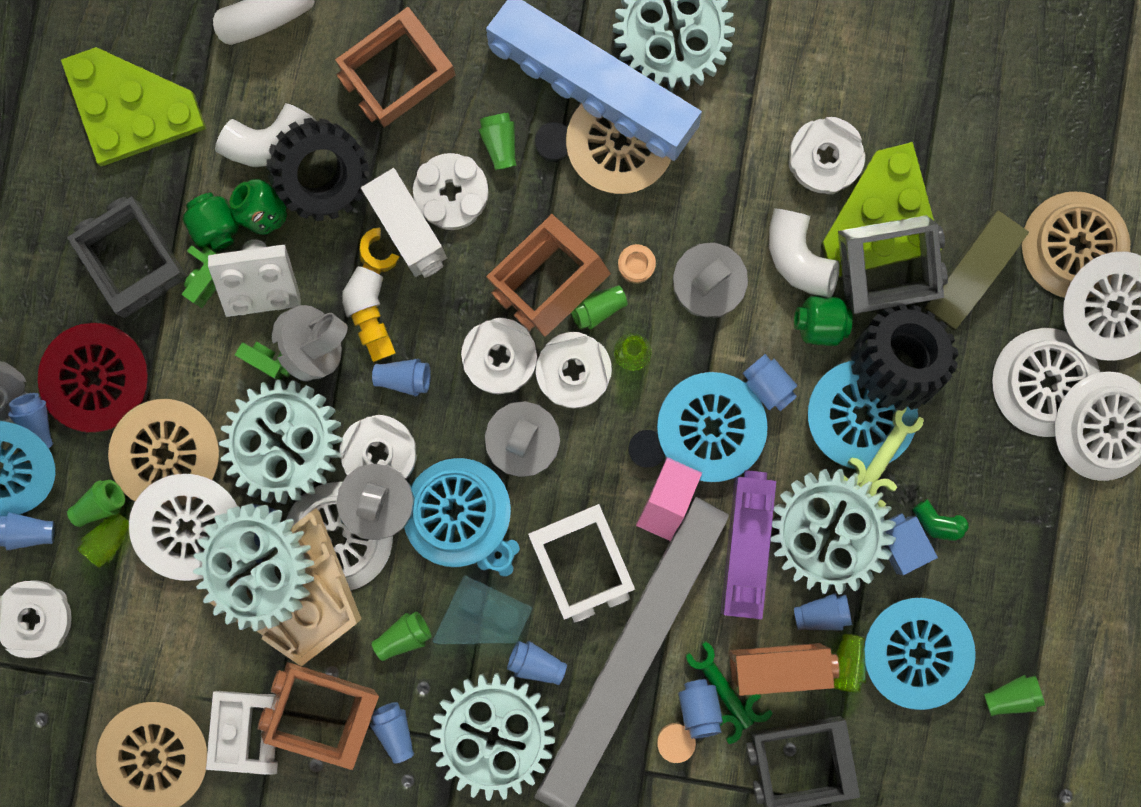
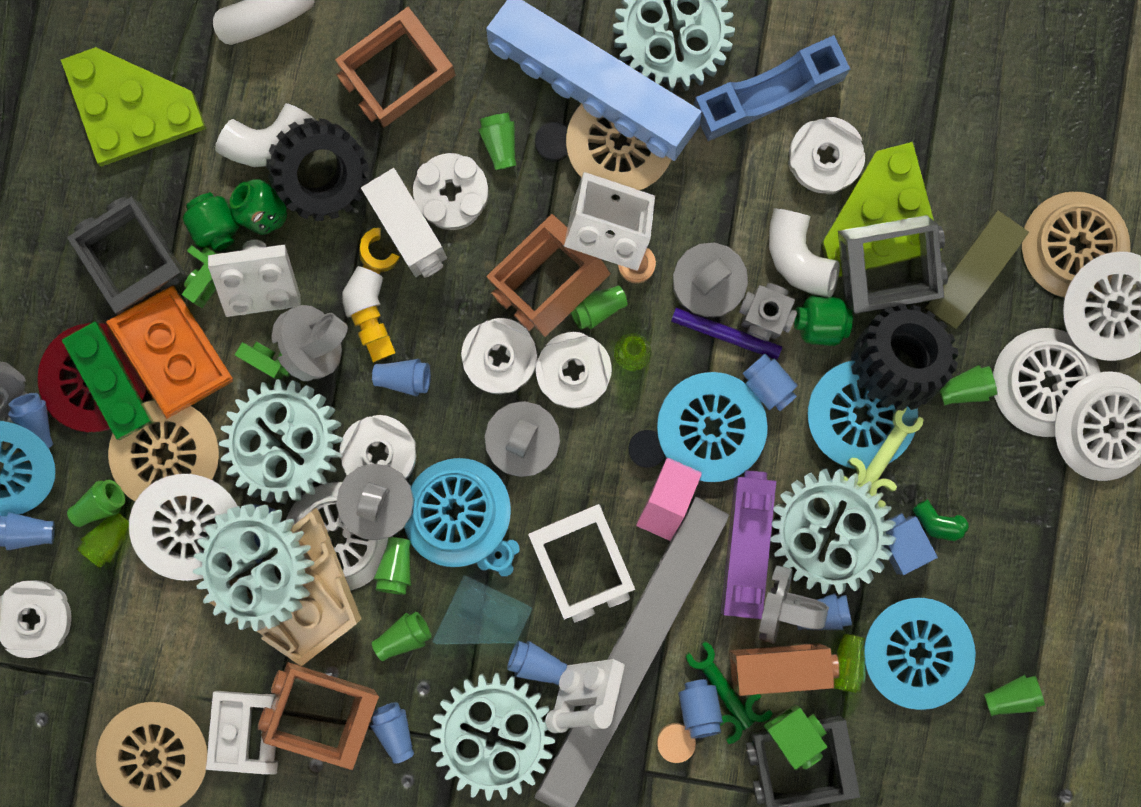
none -> green plate [62,321,154,440]
none -> orange tile [106,285,233,419]
none -> bright green cone [373,537,411,595]
none -> white plate [545,659,625,733]
none -> white window [564,172,655,271]
none -> dark purple bar [671,308,782,360]
none -> medium blue arch [693,35,850,141]
none -> light grey brick [739,283,797,341]
none -> light grey tile [758,565,829,644]
none -> bright green brick [763,704,827,770]
none -> bright green cone [940,365,998,406]

